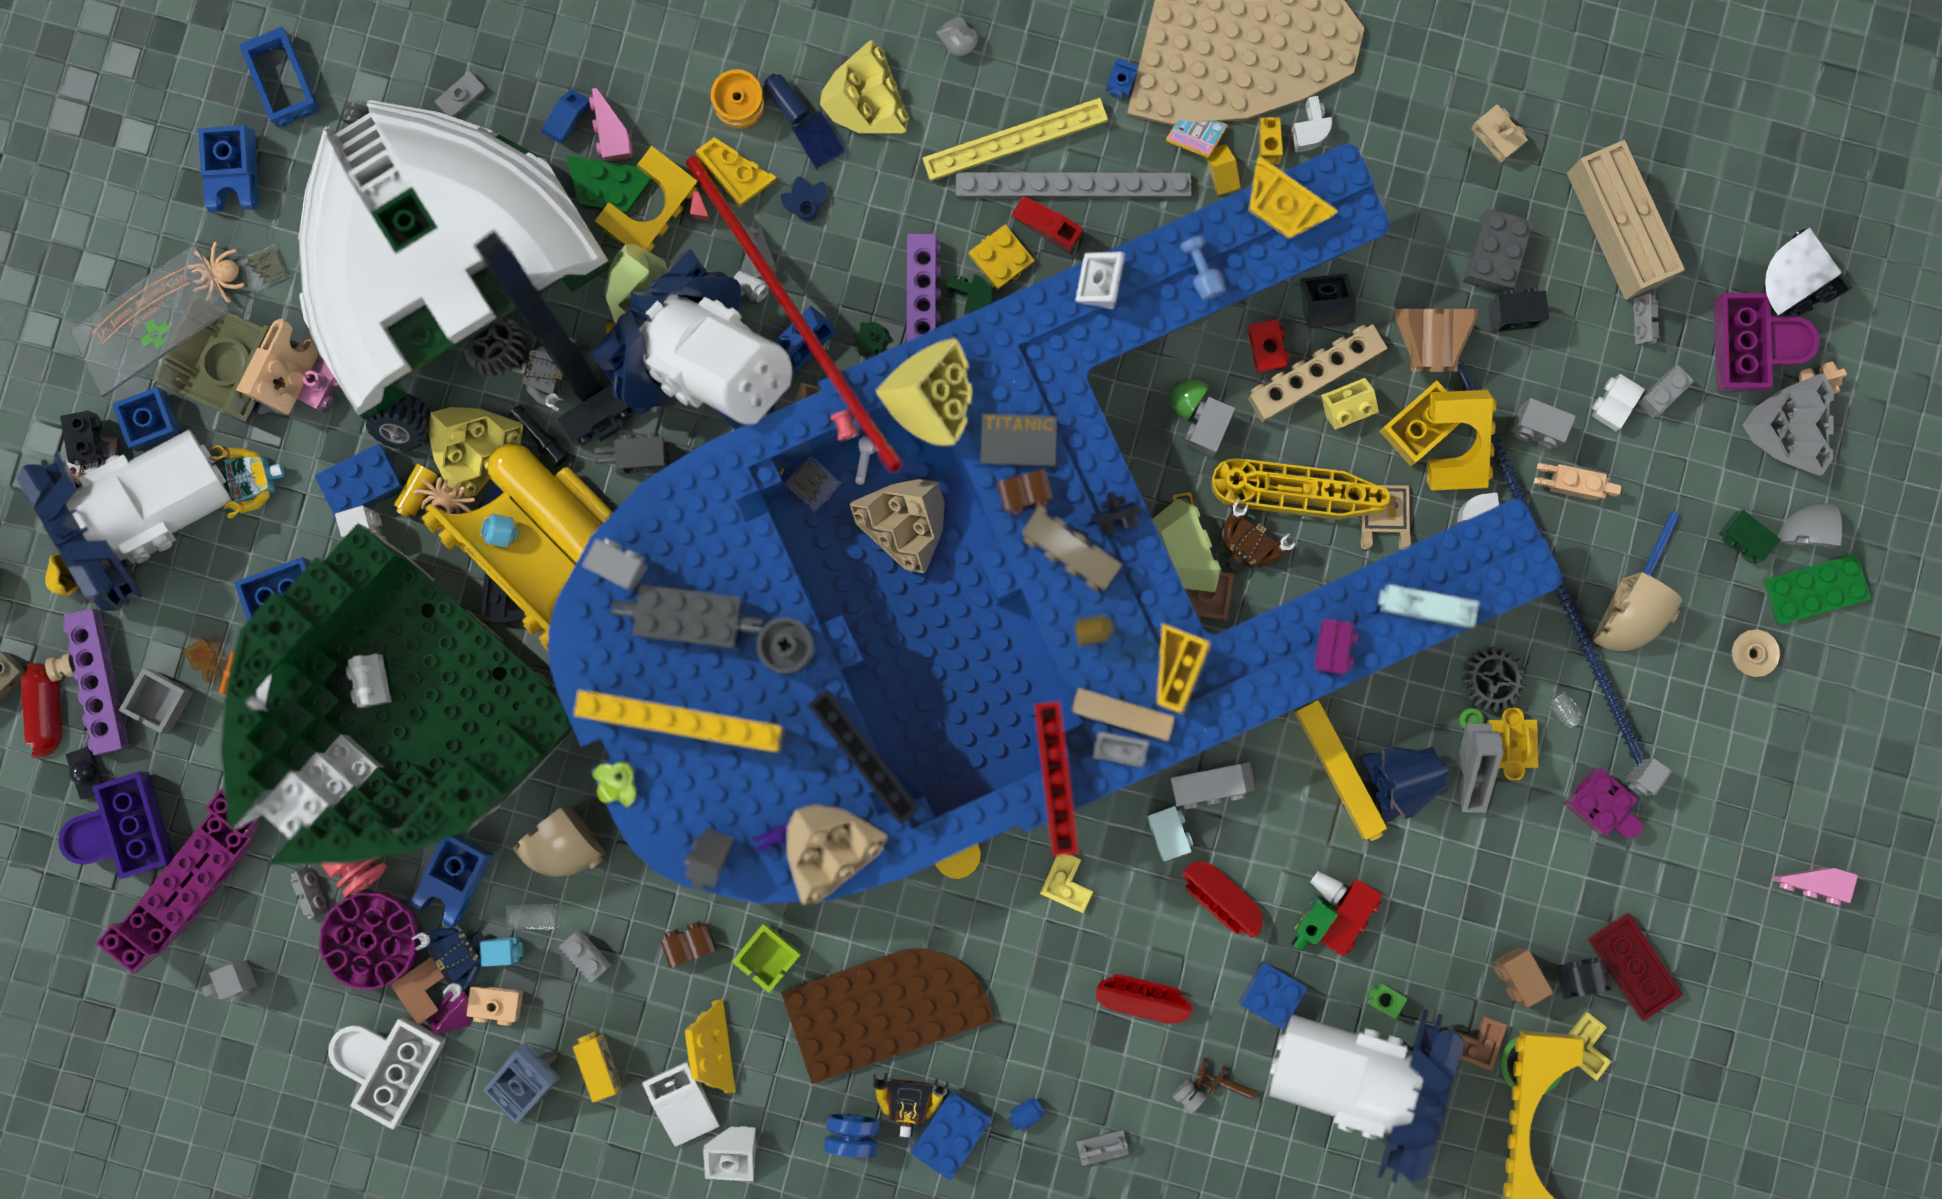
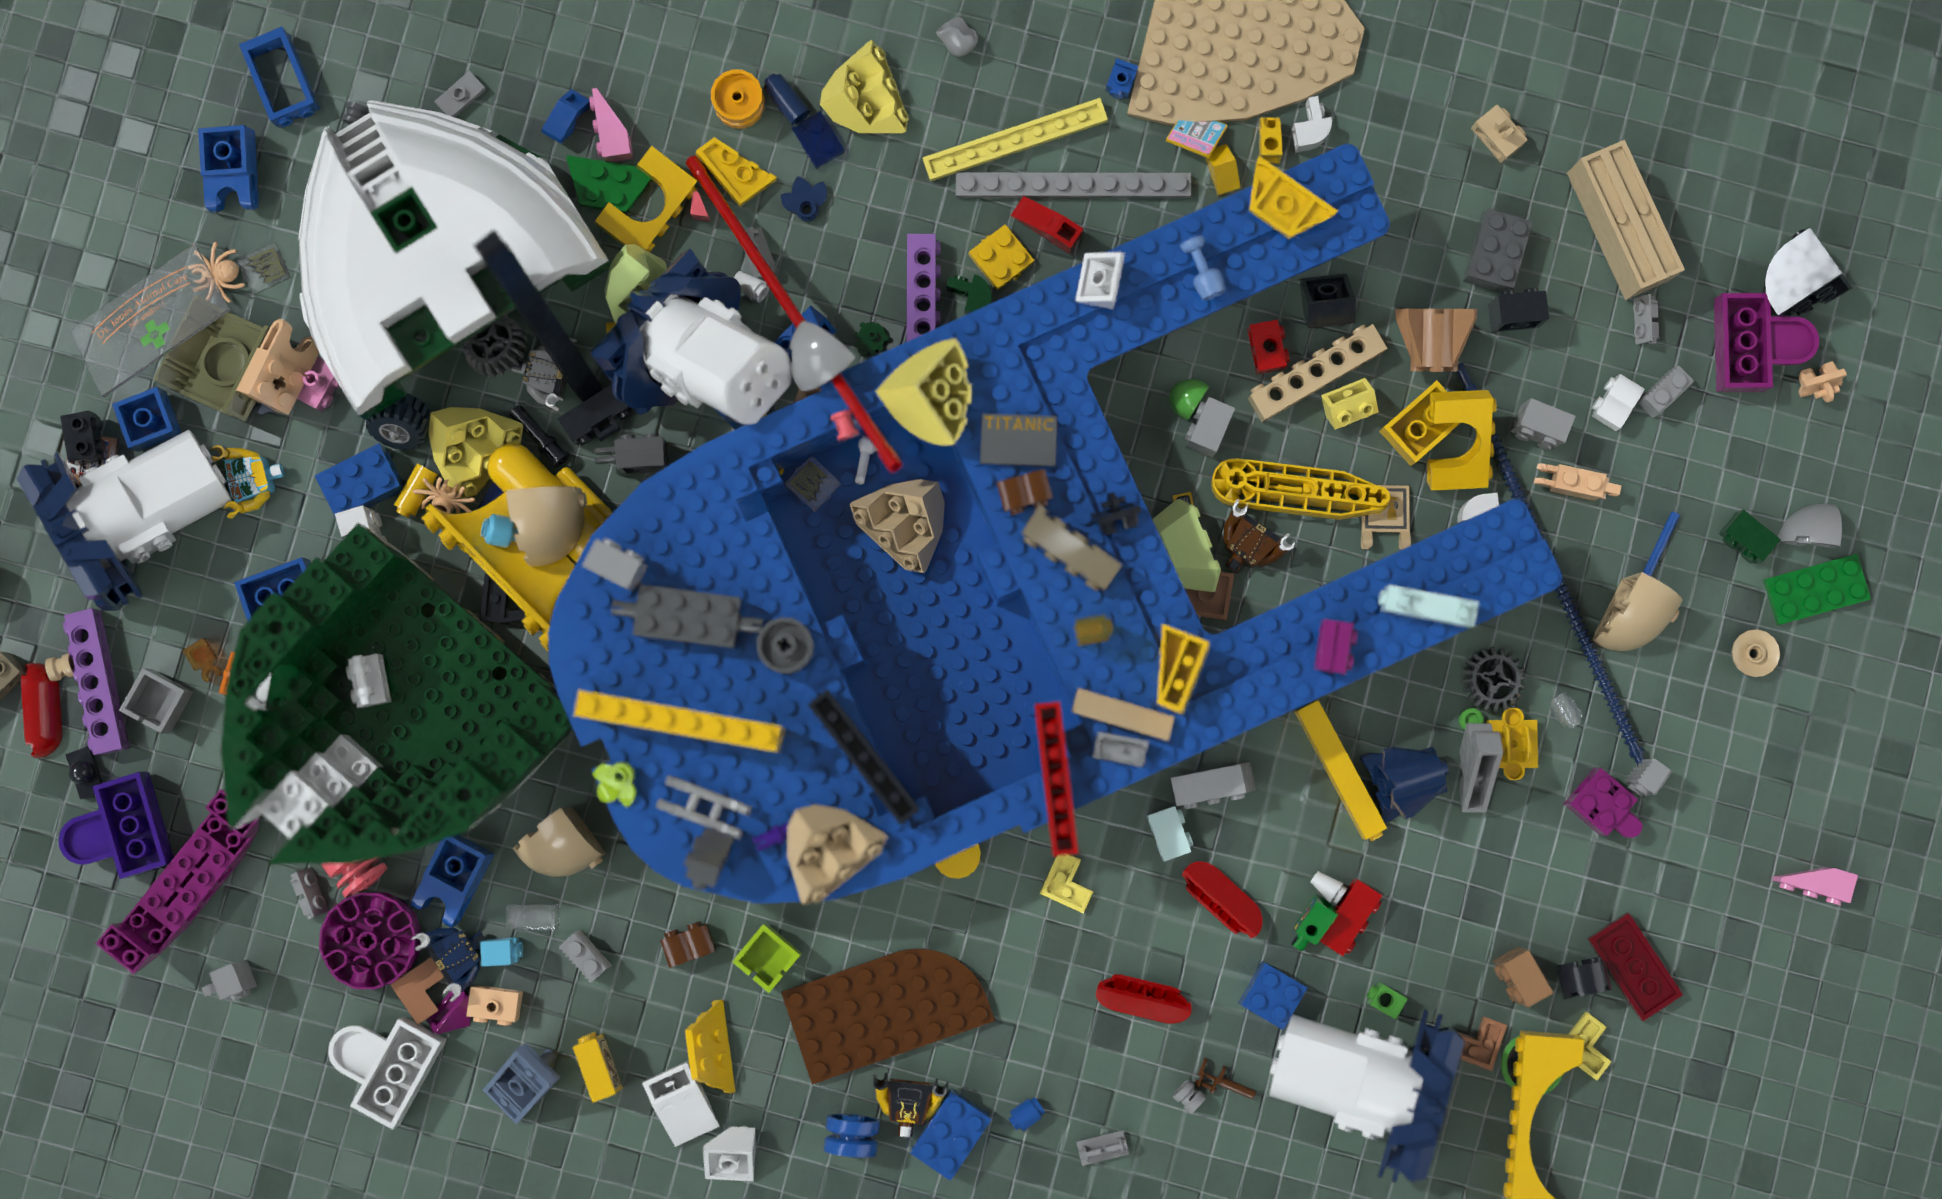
yellow hair [45,553,79,595] -> none
light grey brick [1743,374,1834,476] -> none
none -> tan brick [506,486,587,567]
none -> light grey piece [656,775,752,840]
none -> light grey brick [790,321,856,391]

